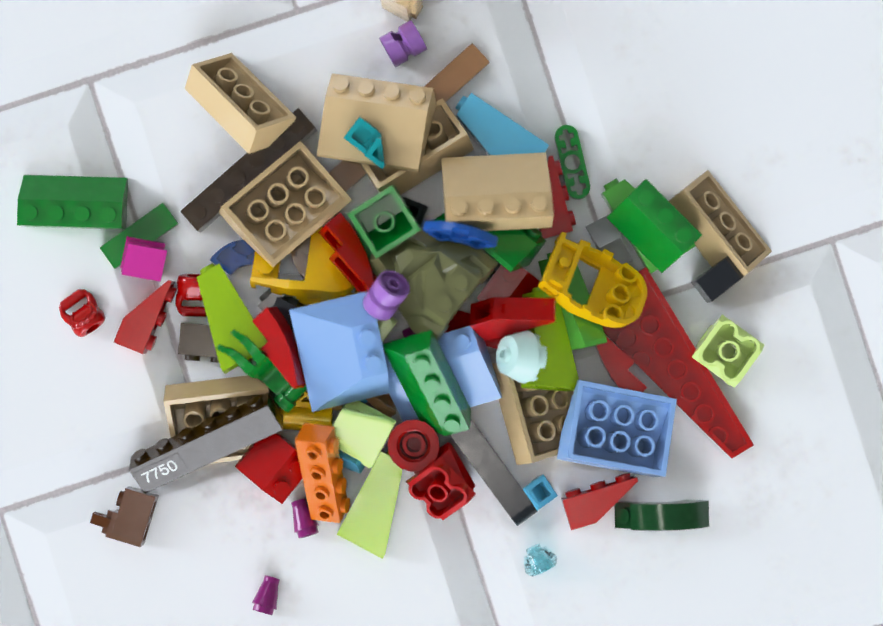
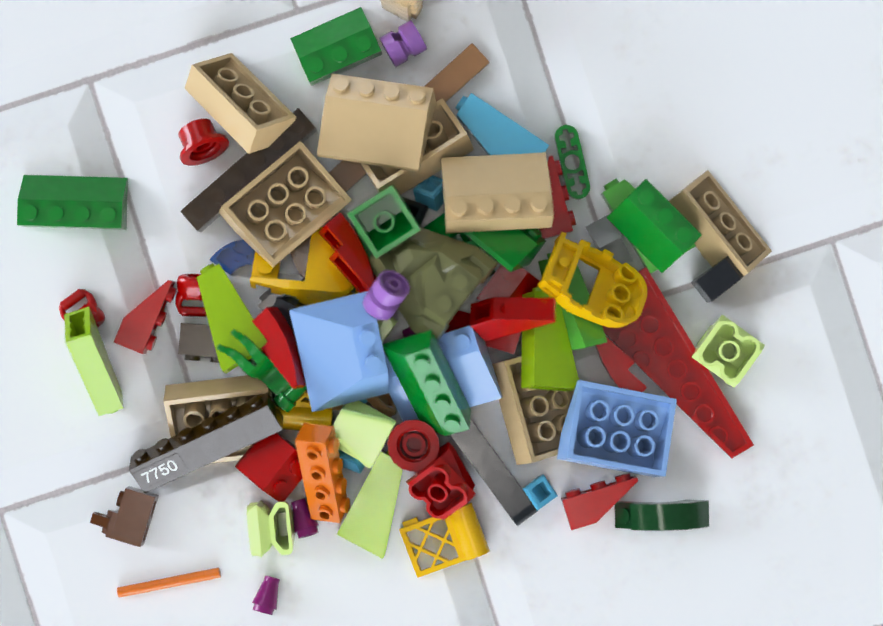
green tile [100,203,179,269] -> none
dark pink piece [120,236,167,282] -> none
teal slope [344,116,385,169] -> none
blue tile [422,221,498,249] -> none
light aqua cone [496,330,547,383] -> none
clear light blue cone [523,544,558,577] -> none
none -> slope [64,307,123,416]
none -> orange bar [117,567,221,598]
none -> red piece [178,118,229,166]
none -> yellowish green piece [247,500,295,557]
none -> green slope [290,7,382,86]
none -> yellow piece [399,502,490,578]
none -> medium azure slope [413,175,444,211]

